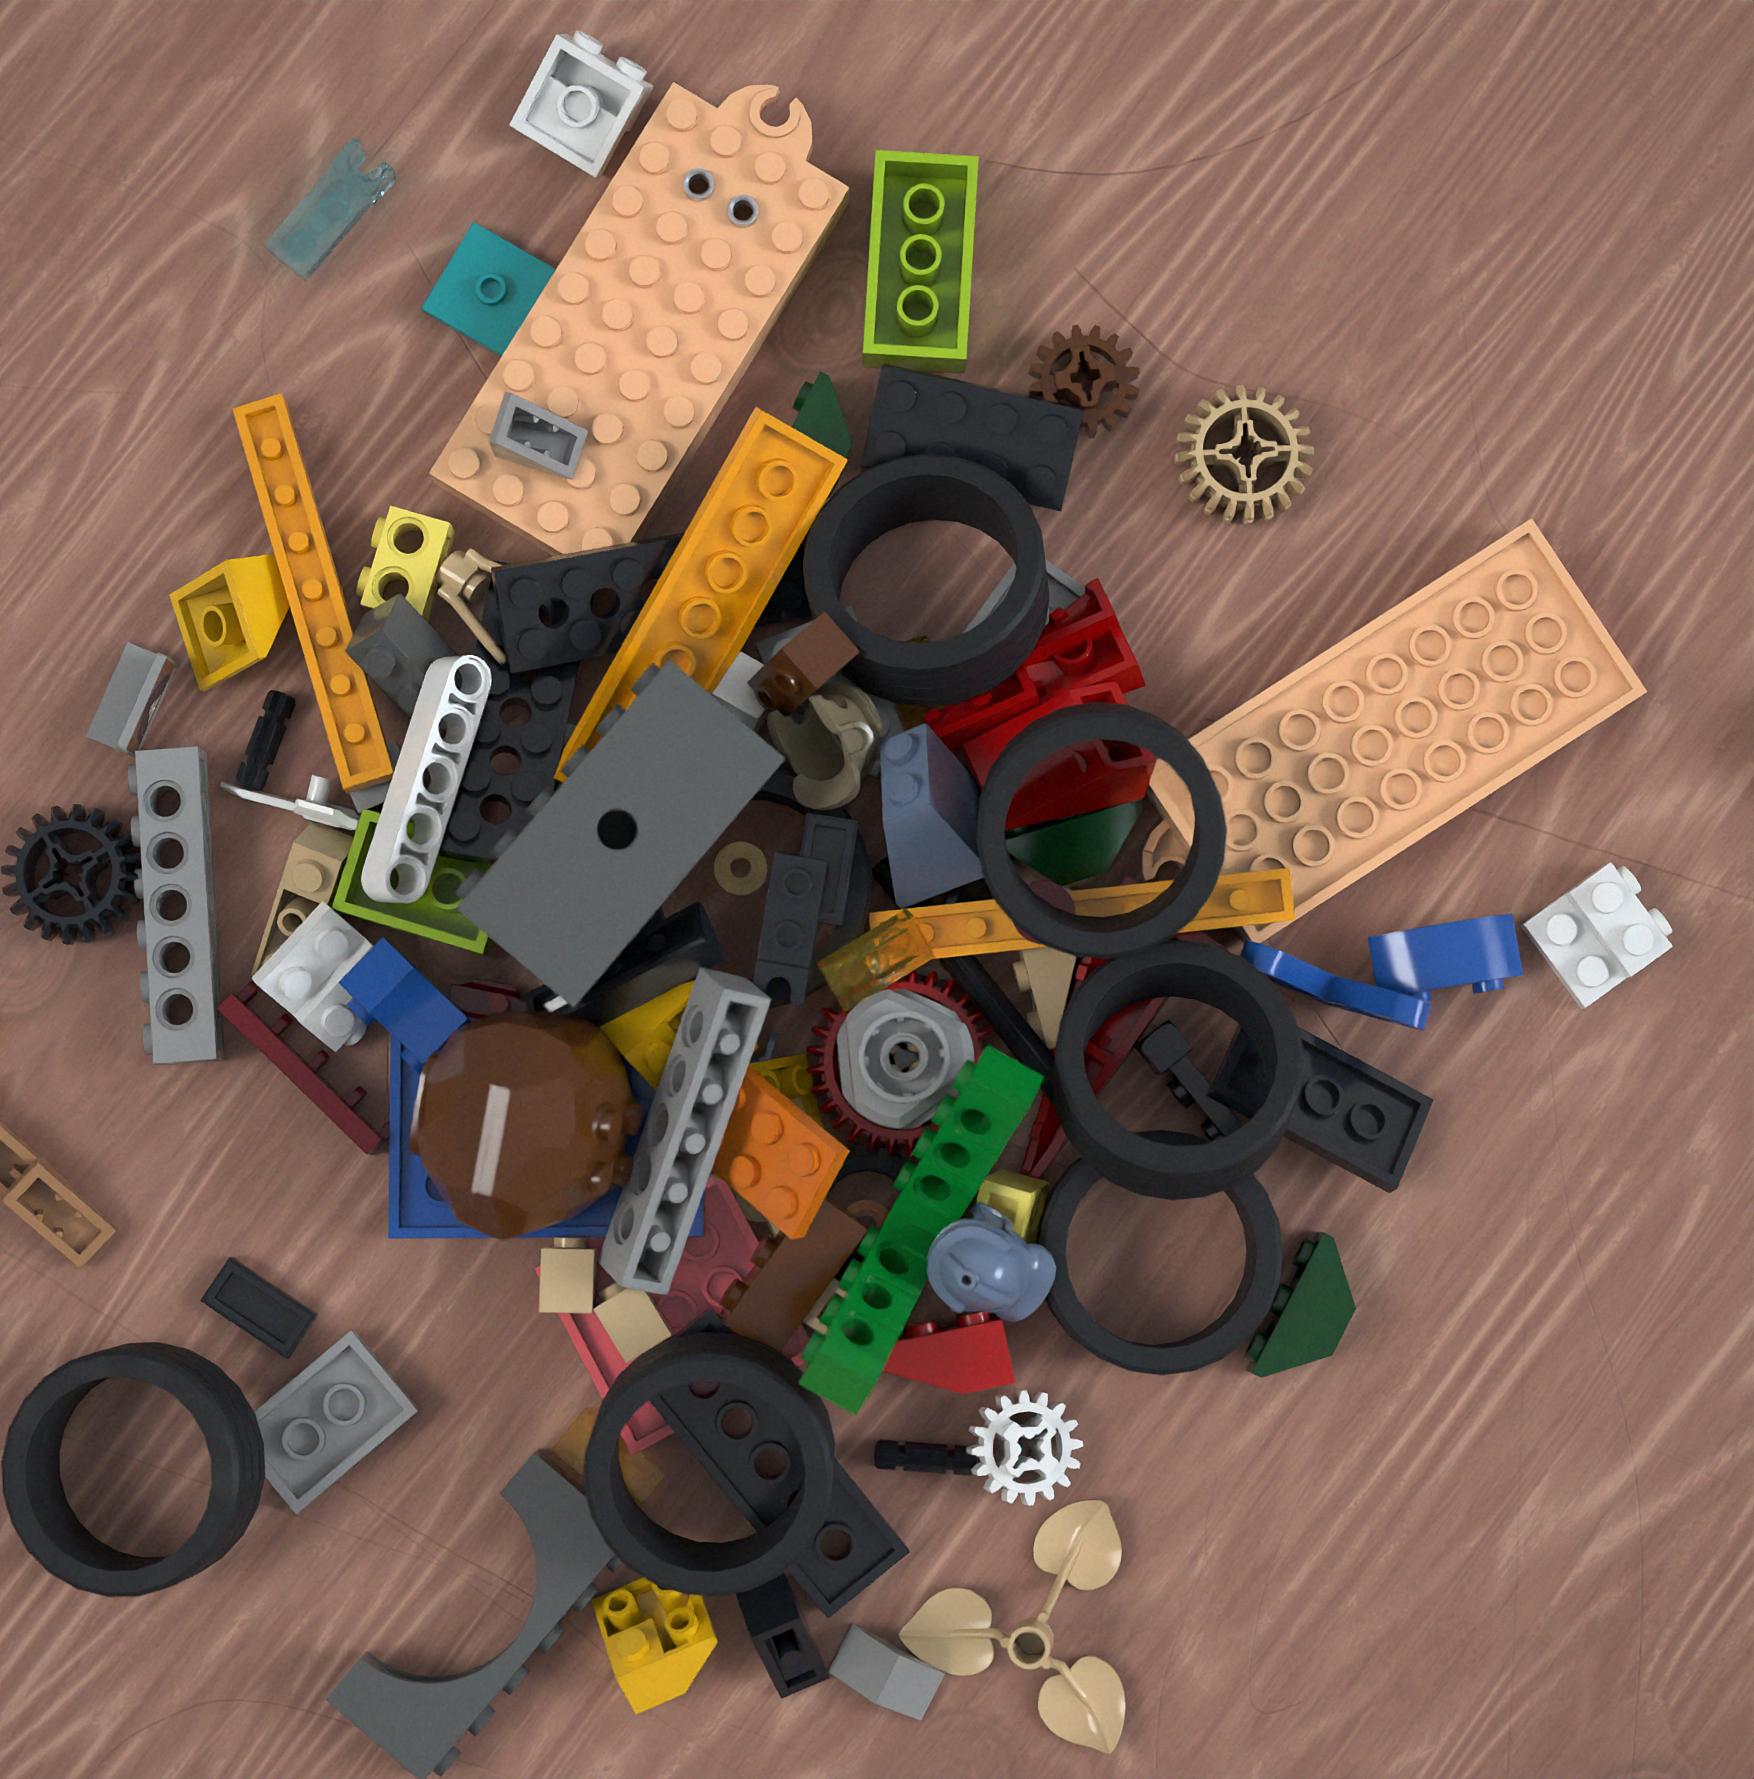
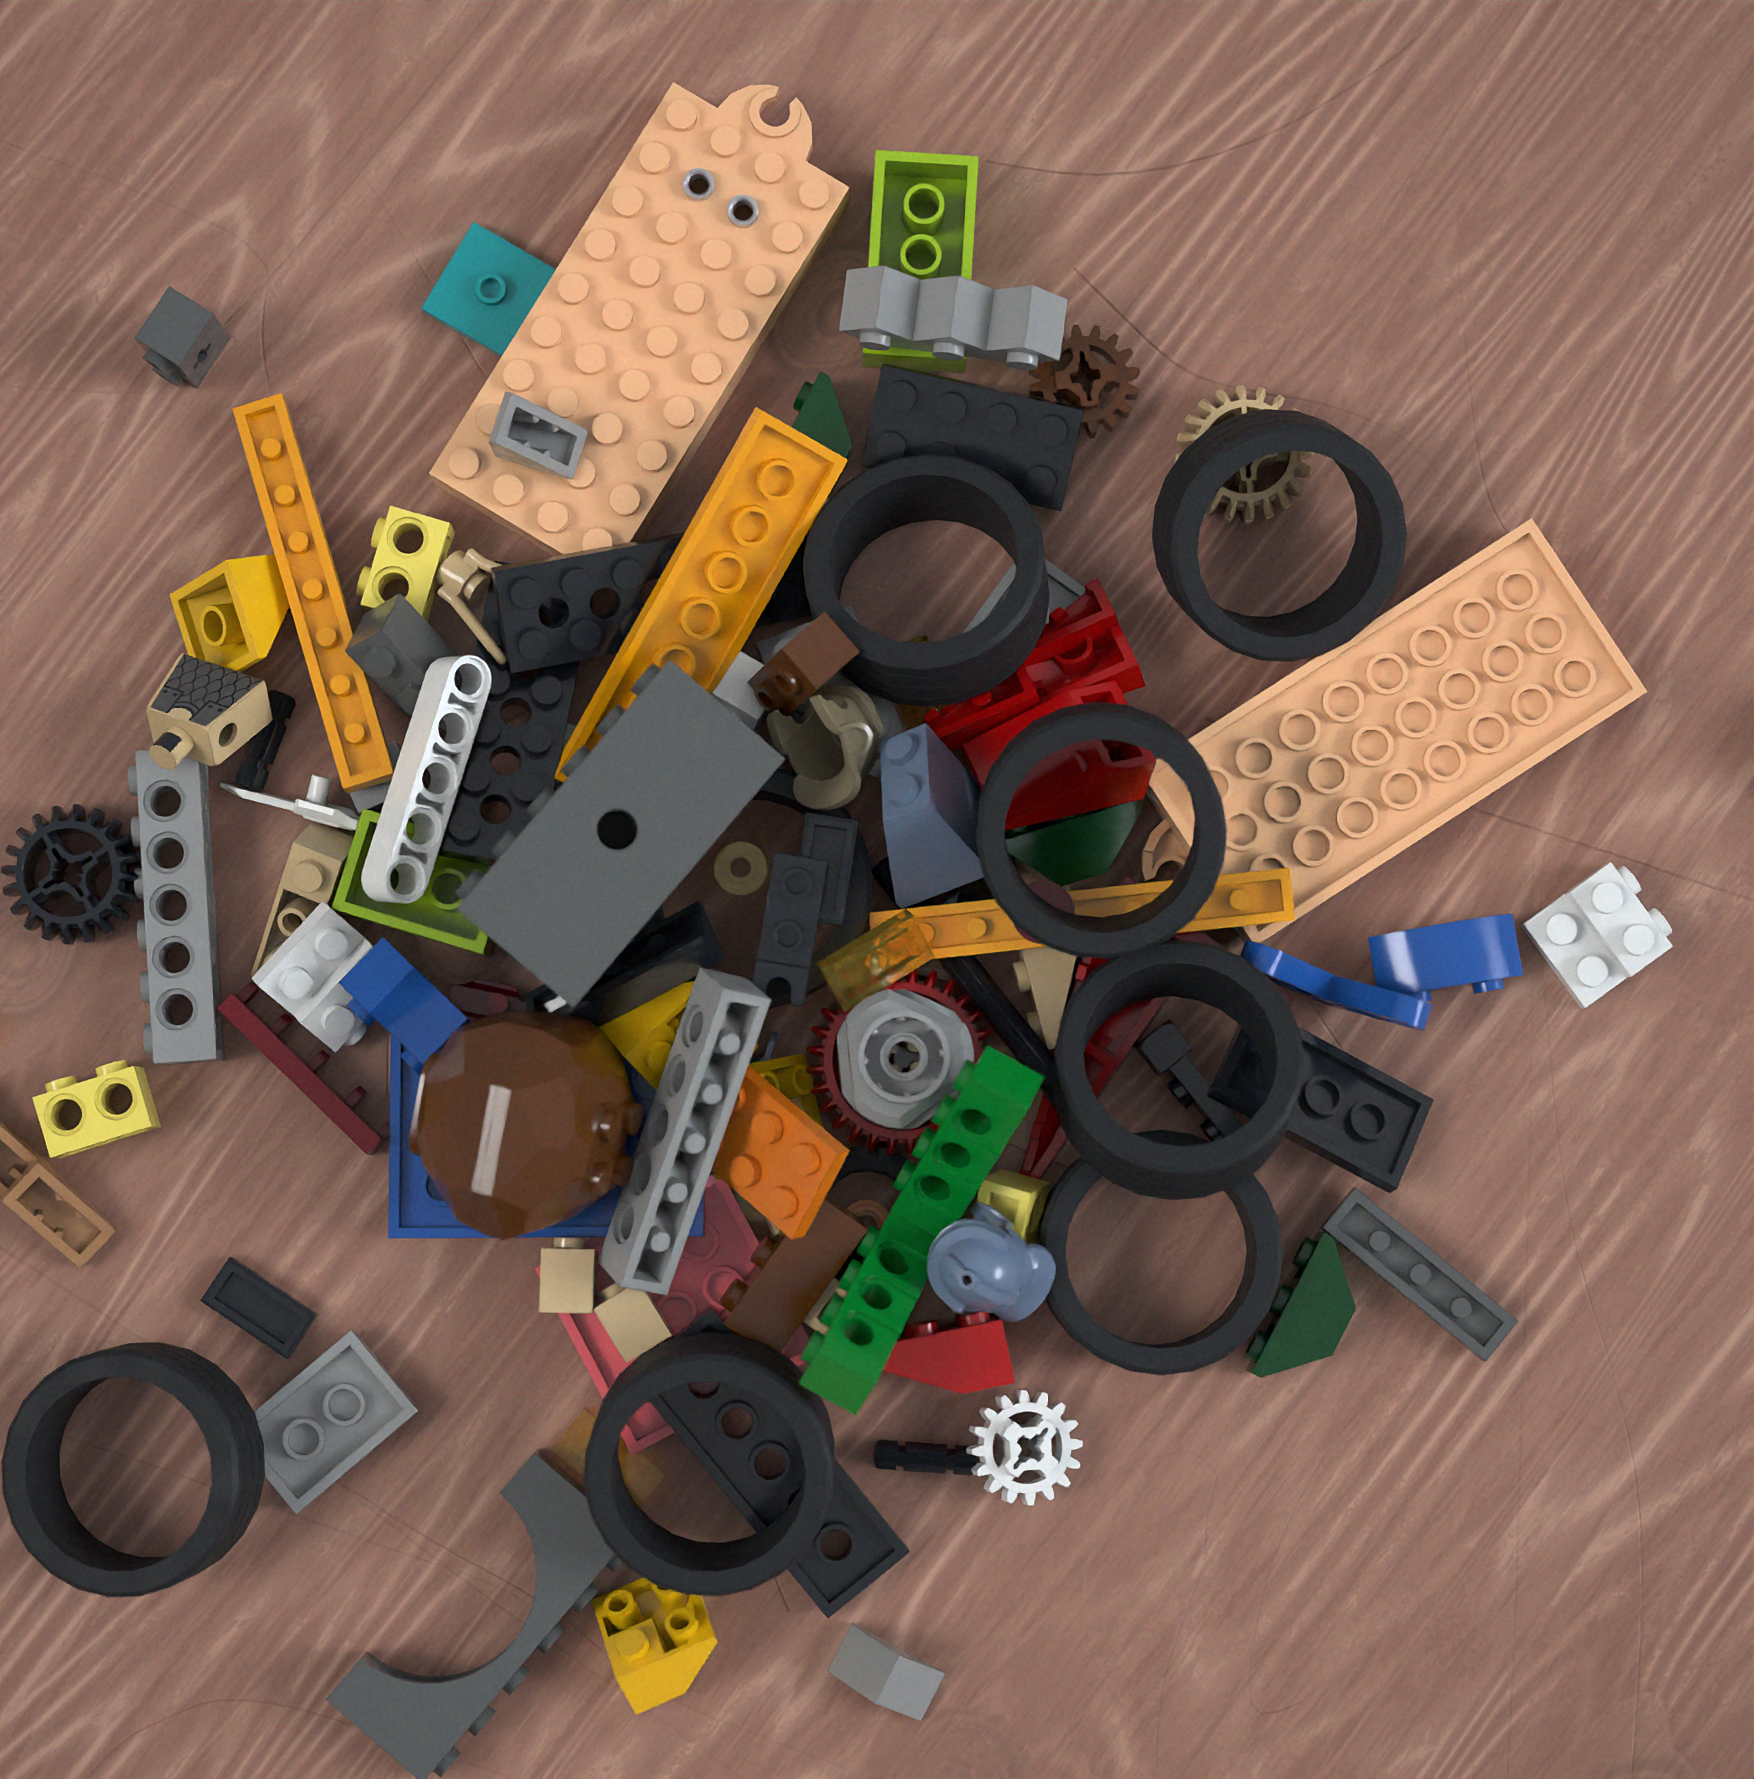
light grey panel [86,642,178,758] -> none
clear light blue plate [264,138,396,282] -> none
white plate [509,30,654,178] -> none
black slope [735,1572,830,1699] -> none
tan plant [899,1499,1126,1754] -> none
none -> light yellow brick [32,1060,161,1158]
none -> dark grey brick [135,286,230,388]
none -> torso [147,653,273,770]
none -> light grey brick [839,265,1068,370]
none -> black tyre [1152,409,1407,662]
none -> dark grey plate [1320,1187,1518,1362]

